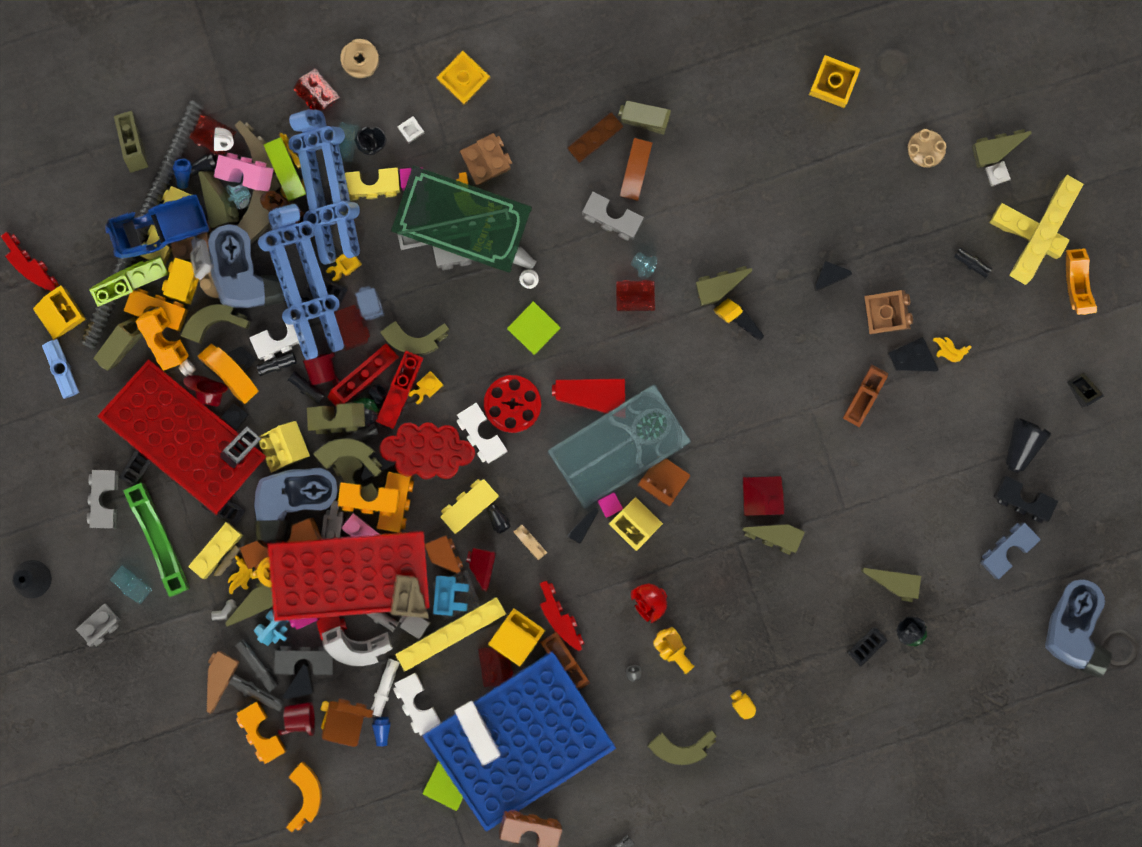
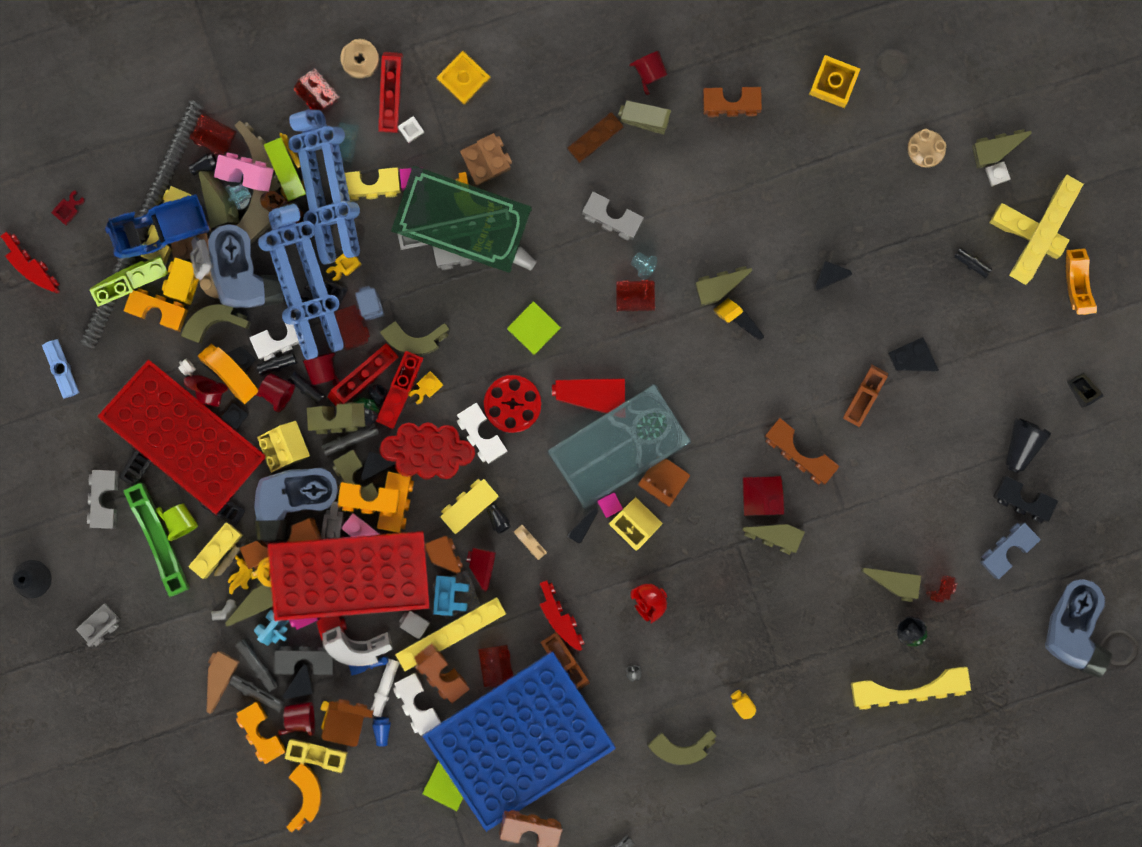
yellow slope [33,286,86,340] -> none
olive slope [93,317,143,371] -> none
clear light blue slope [110,565,153,604] -> none
olive slope [114,111,149,173] -> none
light orange arch [135,306,189,371] -> none
blue cone [173,159,192,189] -> none
white piece [214,128,234,151] -> none
black slope [220,427,261,469] -> none
olive arch [313,439,382,477] -> none
black hair [355,126,387,155] -> none
light grey pin [366,612,399,632] -> none
dark tan wing [390,575,428,618] -> none
white slope [455,701,500,765] -> none
yellow slope [488,608,545,667] -> none
white plate [519,269,539,289] -> none
dark orange slope [620,138,653,201] -> none
yellow piece [653,627,695,674] -> none
black slope [847,626,888,667] -> none
medium nougat plate [864,290,913,334] -> none
yellow piece [933,337,972,362] -> none
none -> dark red plate [51,191,85,226]
none -> lime hat [156,503,199,541]
none -> dark red hat [255,373,295,413]
none -> light yellow arch [285,738,348,773]
none -> blue piece [348,656,388,676]
none -> red slope [379,52,403,133]
none -> dark orange arch [414,643,470,703]
none -> dark red hat [629,51,668,95]
none -> dark orange arch [703,87,762,117]
none -> dark orange arch [764,418,840,485]
none -> light yellow arch [851,666,971,710]
none -> clear red bracket [926,576,957,603]

